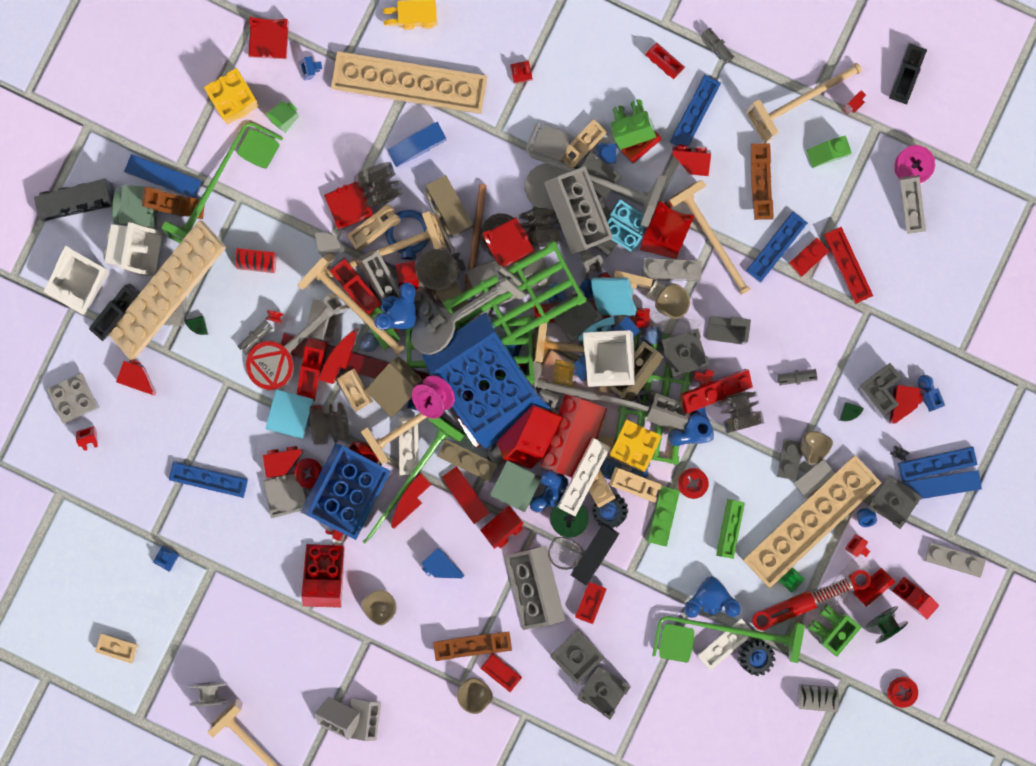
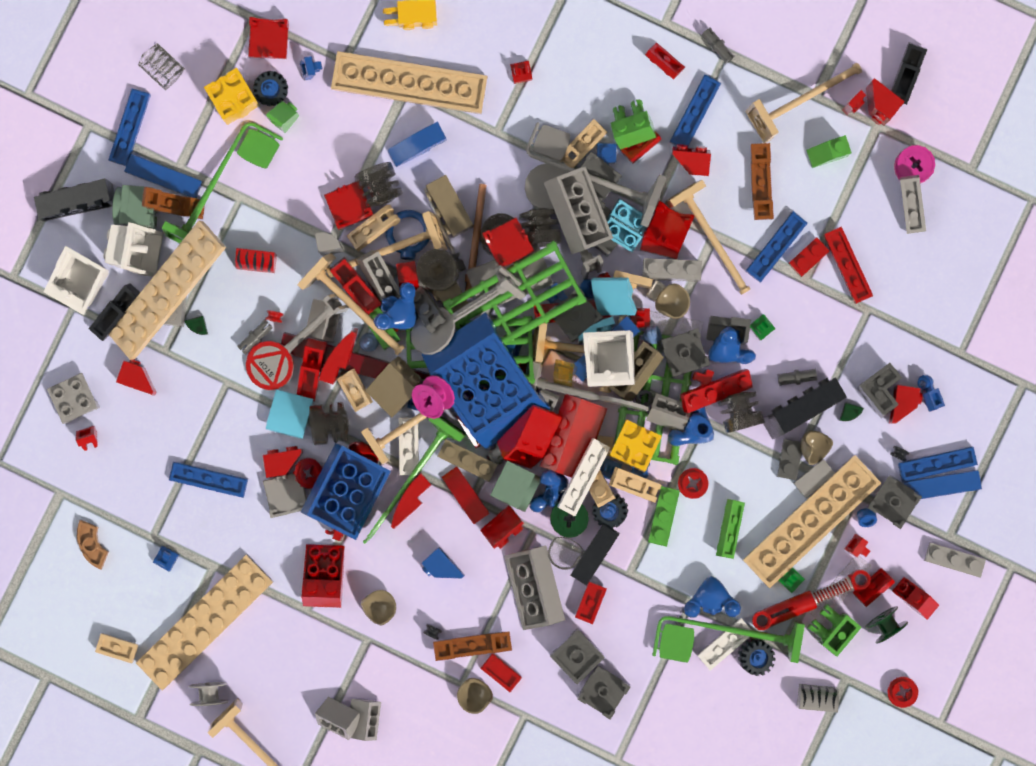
none -> medium nougat tile [77,520,109,570]
none -> blue tile [108,88,151,166]
none -> tan plate [136,555,273,691]
none -> clear brick [138,43,185,91]
none -> black wheel [253,71,288,106]
none -> black bush [423,624,442,640]
none -> blue head [708,327,756,364]
none -> green tile [750,314,776,341]
none -> black wedge [761,377,847,439]
none -> red slope [866,78,905,126]

